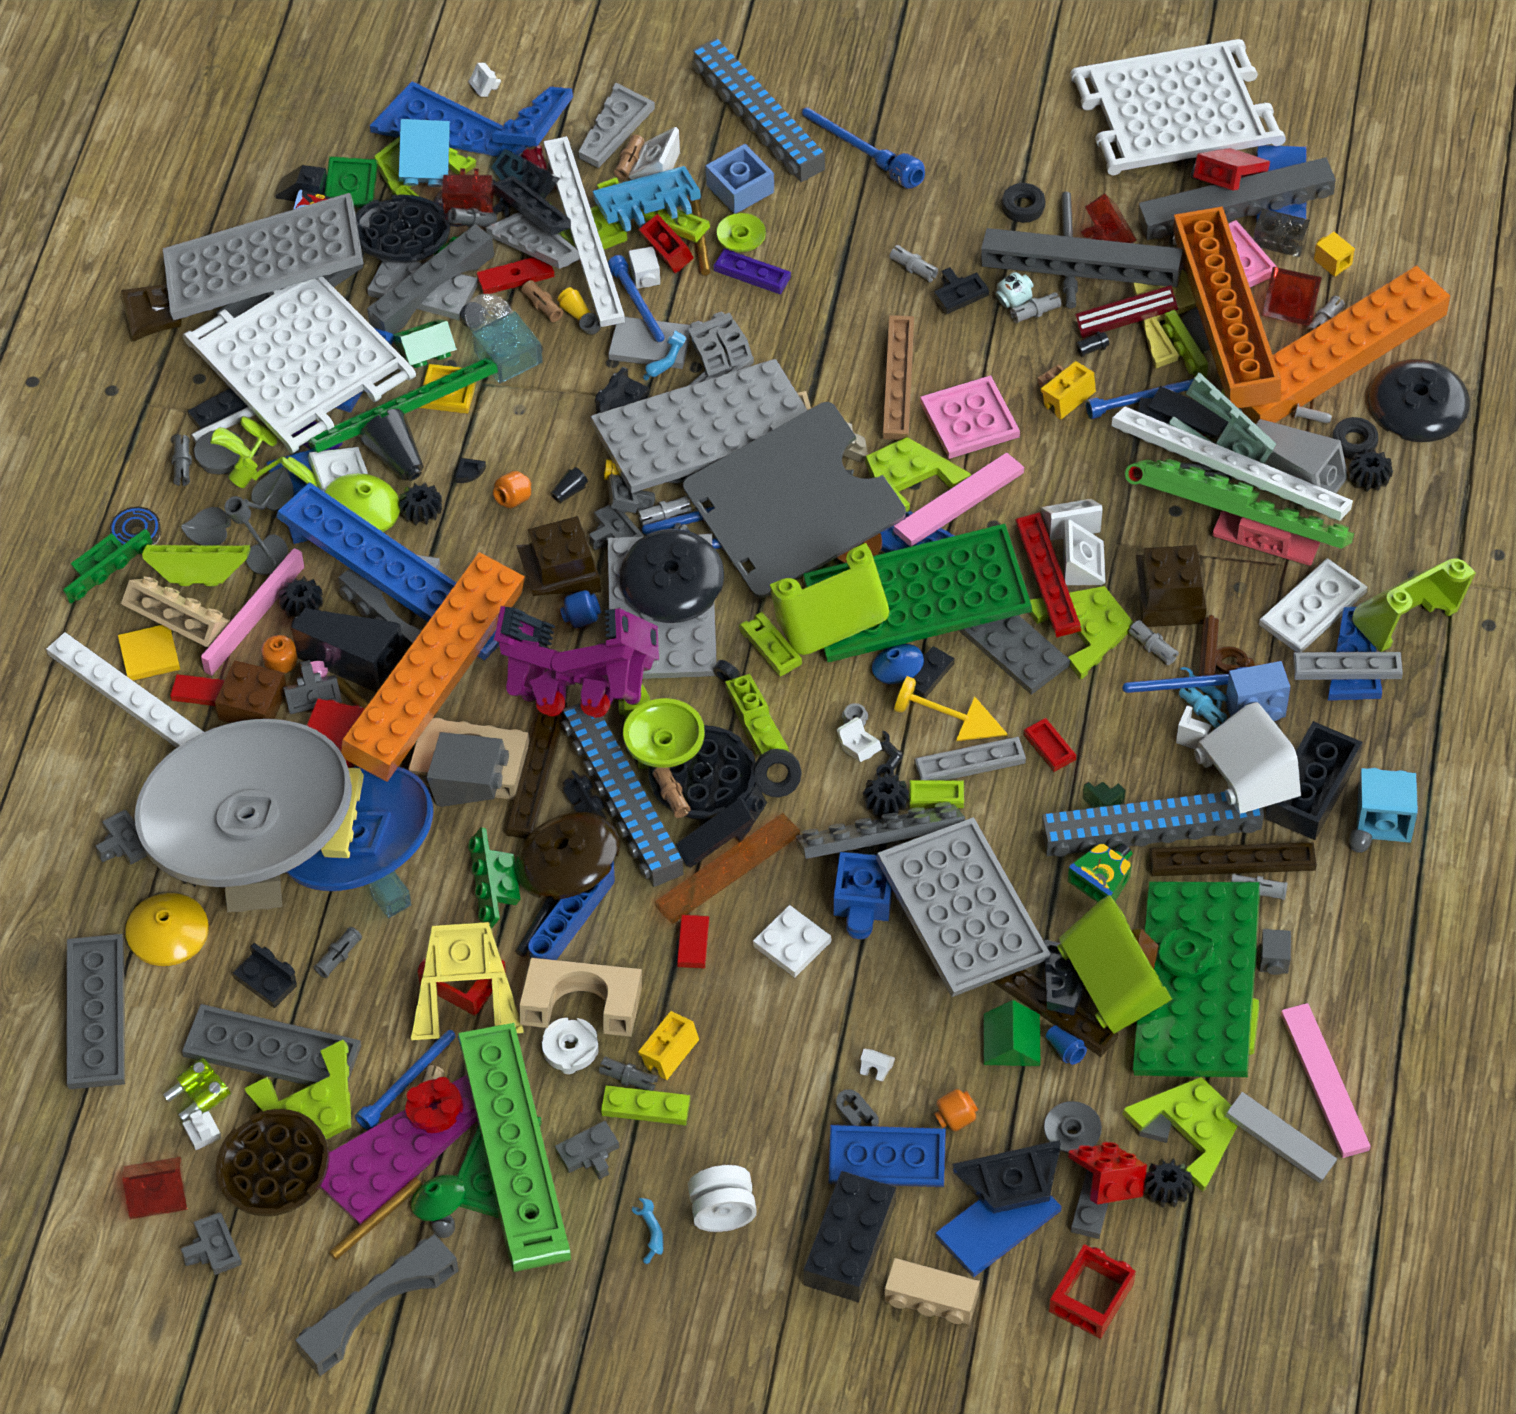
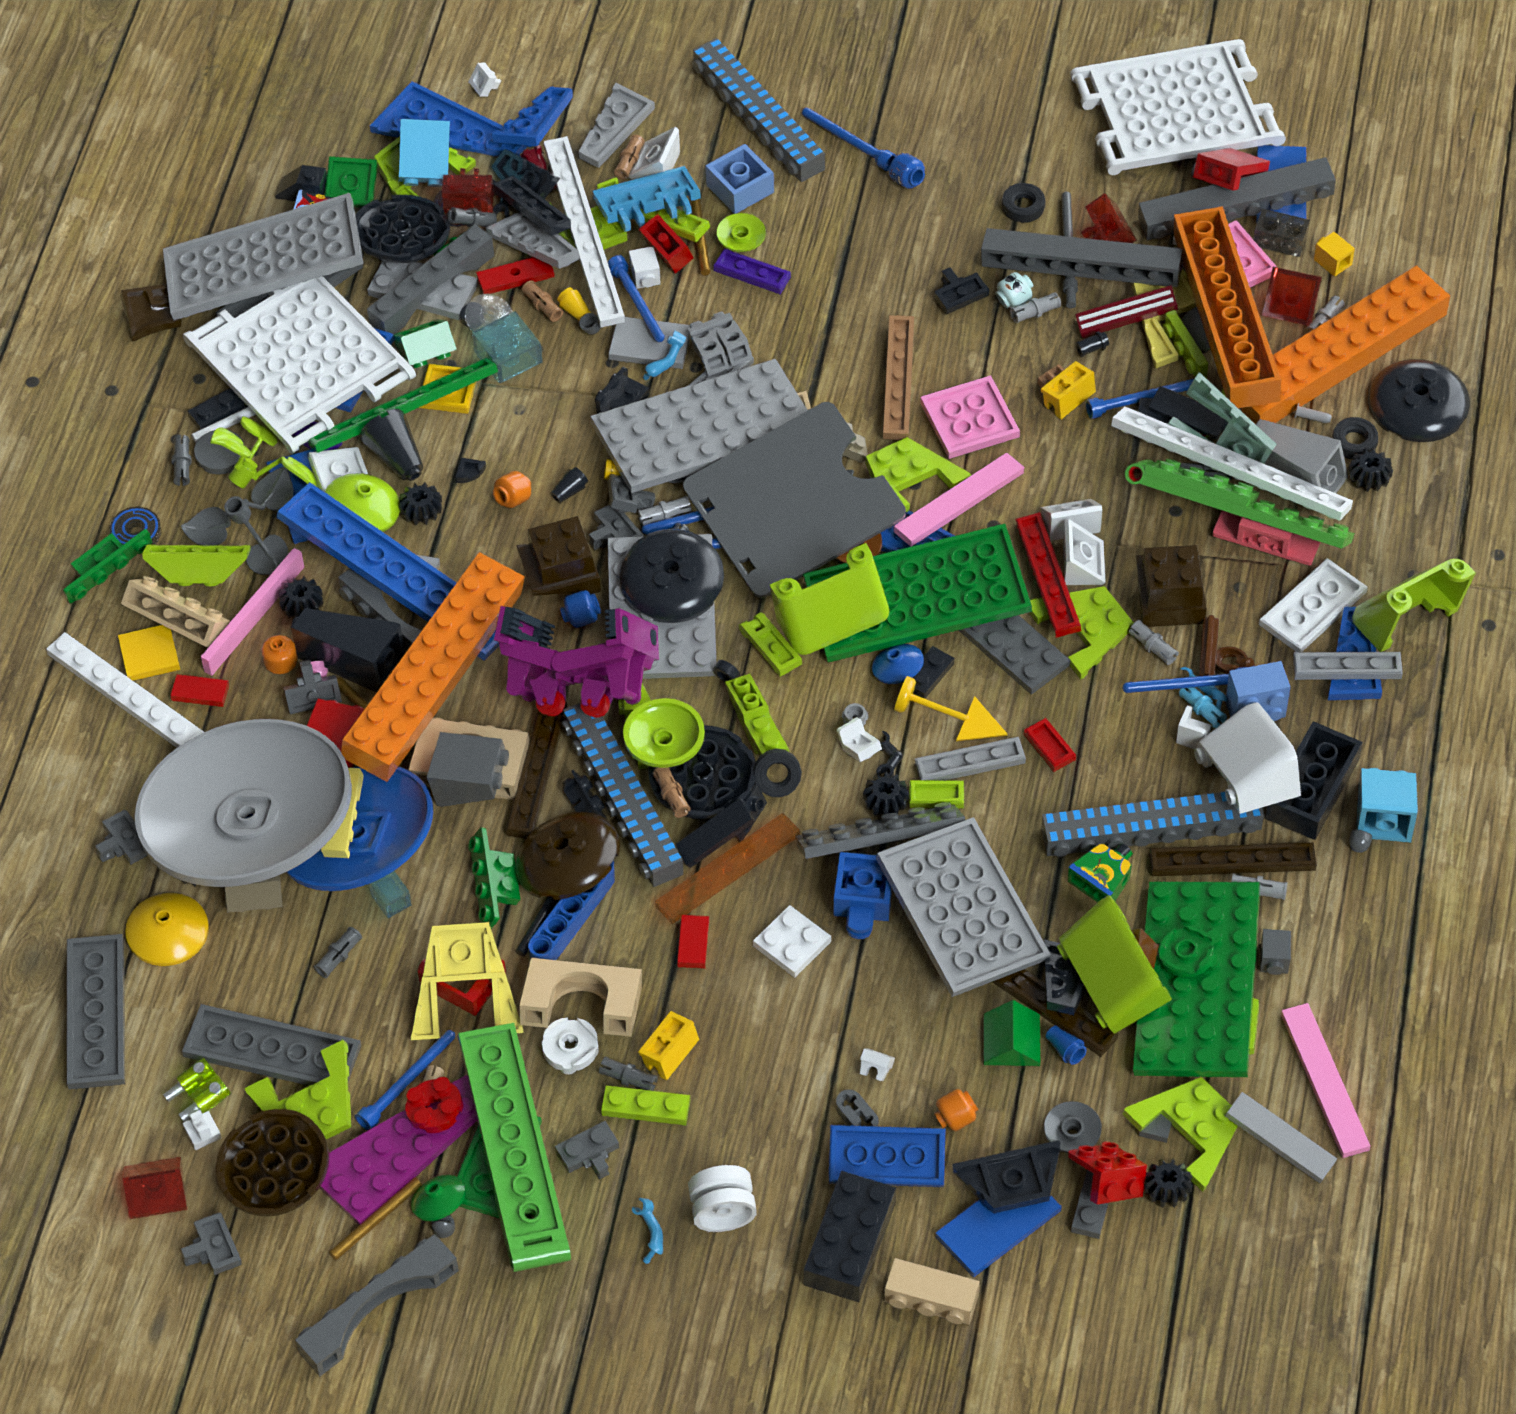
reddish brown brick [215,660,287,723] -> none
black bracket [233,943,297,1009] -> none
light grey pin [890,245,938,282] -> none
red window [1049,1244,1136,1339] -> none
clear green panel [1082,782,1126,808] -> none

